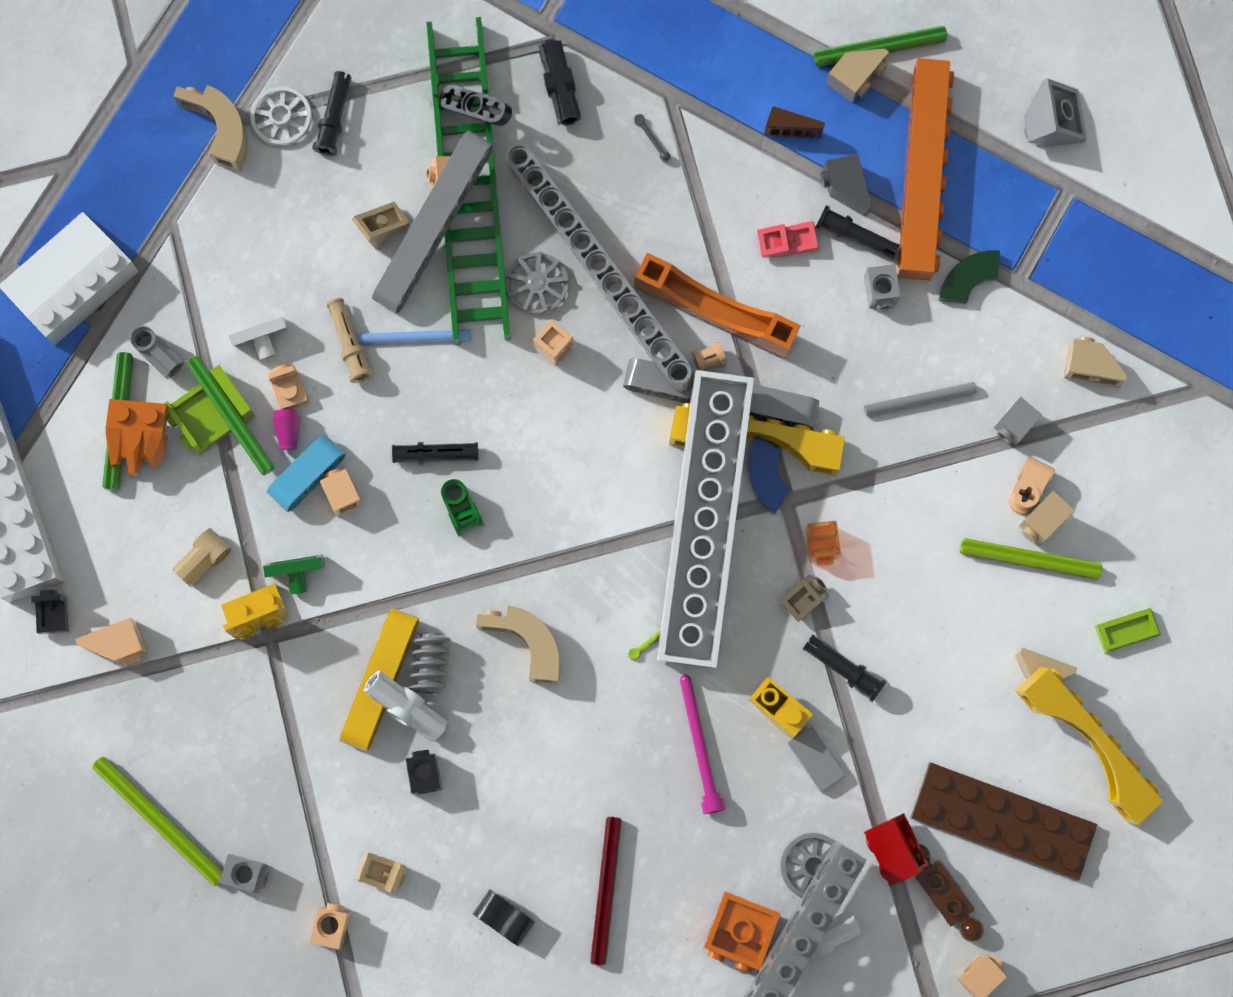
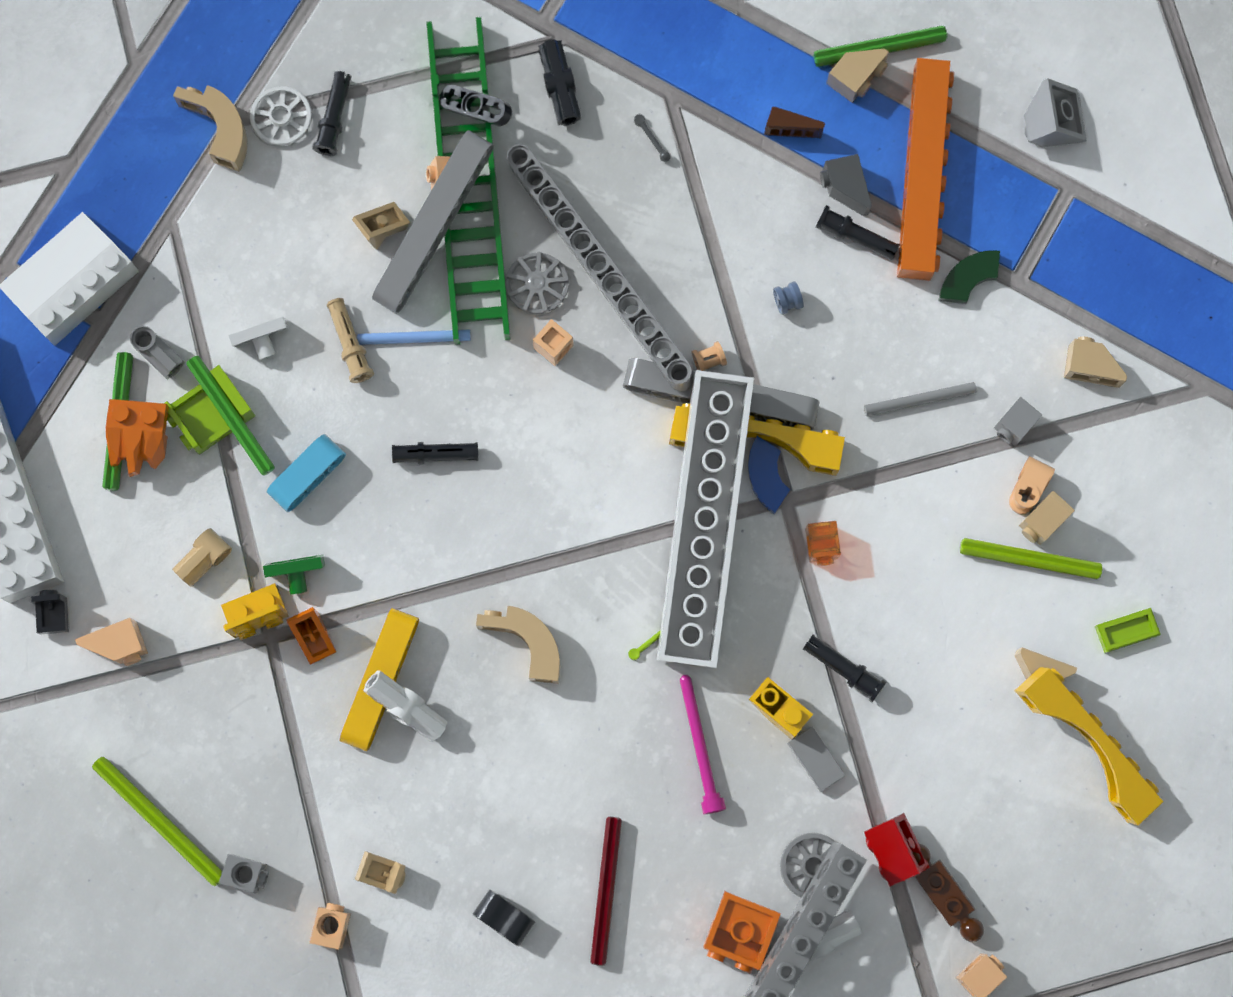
light nougat bracket [267,364,309,409] -> none
dark pink cone [272,409,300,450] -> none
light nougat brick [320,468,363,517] -> none
black brick [406,750,443,795] -> none
light grey piece [409,632,451,694] -> none
green piece [441,479,484,537] -> none
orange arch [634,253,801,359] -> none
coral slope [757,221,819,258] -> none
dark tan bracket [779,574,829,622] -> none
light grey brick [864,264,900,310] -> none
reddish brown plate [910,762,1098,880] -> none
none -> orange slope [286,607,336,665]
none -> sand blue wheel [773,281,804,315]

